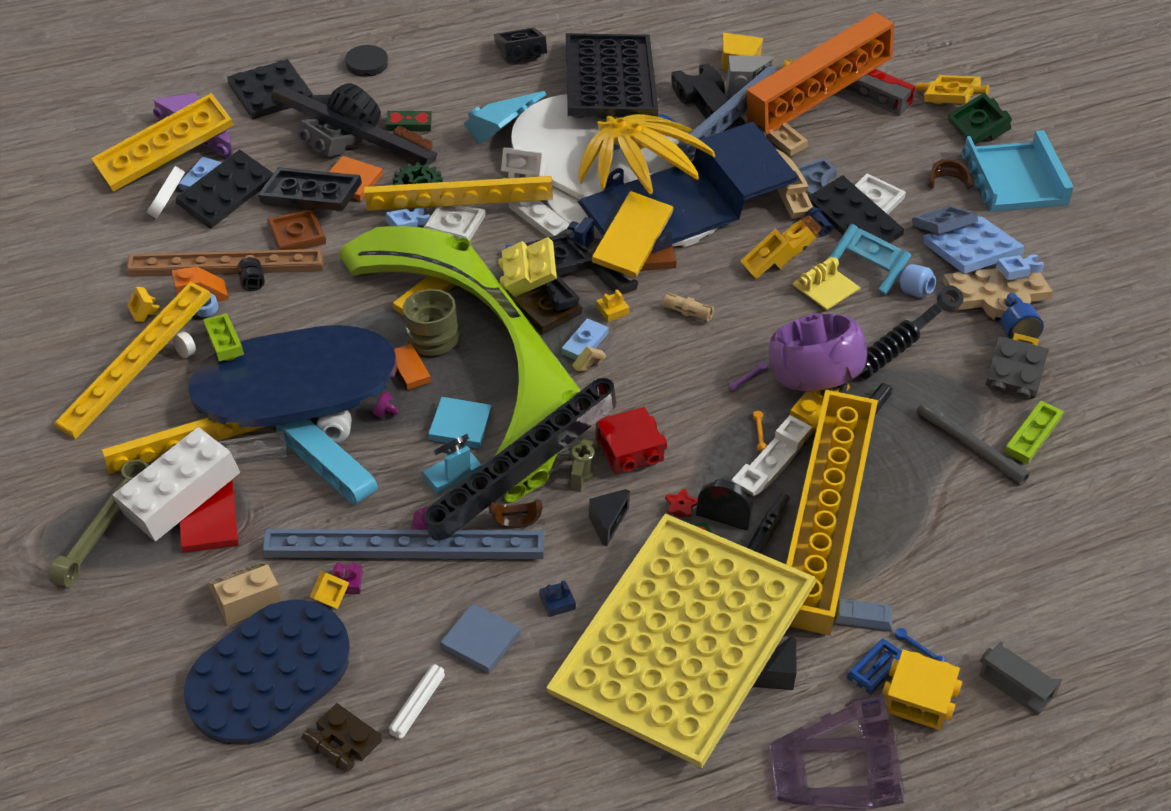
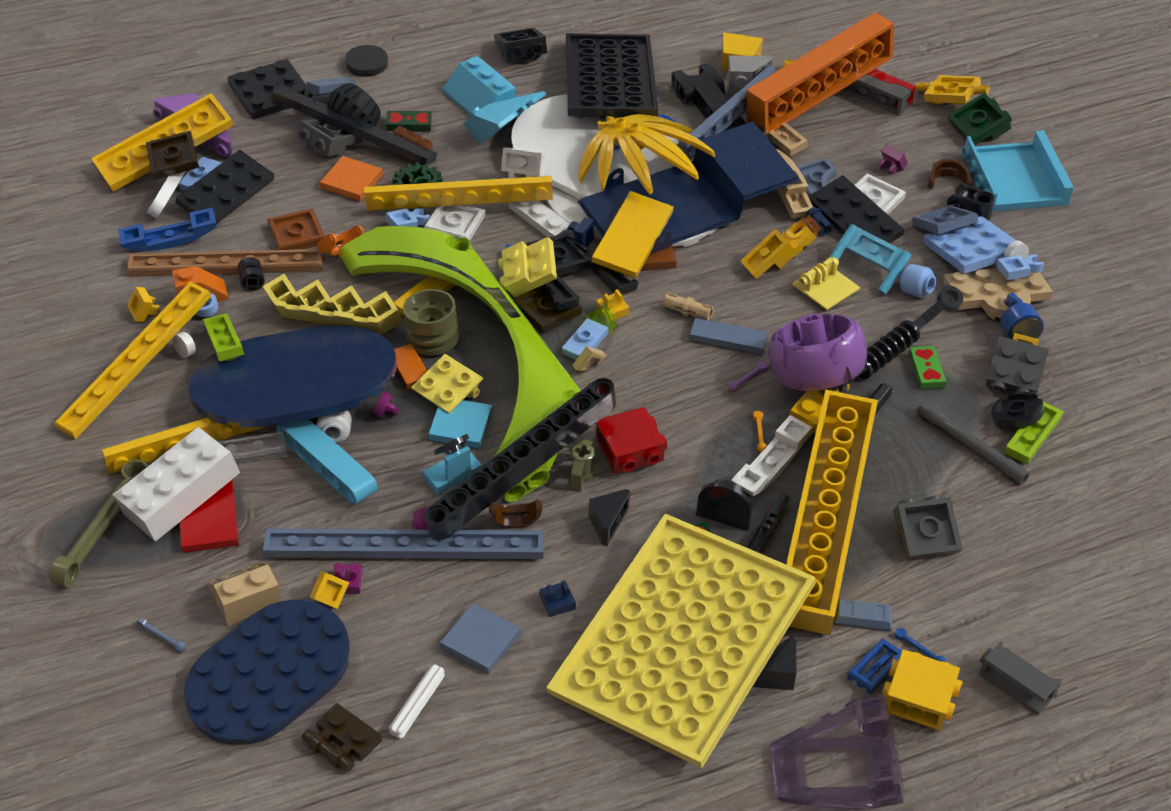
black plate [258,167,362,211] -> none
red plate [665,489,698,517] -> none
none -> blue slope [118,207,217,251]
none -> sand blue hinge [136,618,186,653]
none -> dark brown plate [146,130,200,180]
none -> light yellow brick [263,274,403,335]
none -> sand blue tile [307,76,356,95]
none -> orange helmet [316,225,364,257]
none -> light yellow hinge [411,354,483,414]
none -> medium azure slope [442,56,516,114]
none -> clear neon green tile [585,305,618,331]
none -> sand blue tile [690,318,768,355]
none -> magenta tile [879,144,908,175]
none -> dark grey plate [893,495,963,559]
none -> bright green tile [909,346,946,389]
none -> black piece [947,184,995,220]
none -> black tile [991,391,1045,430]
none -> white tile [1004,241,1029,259]

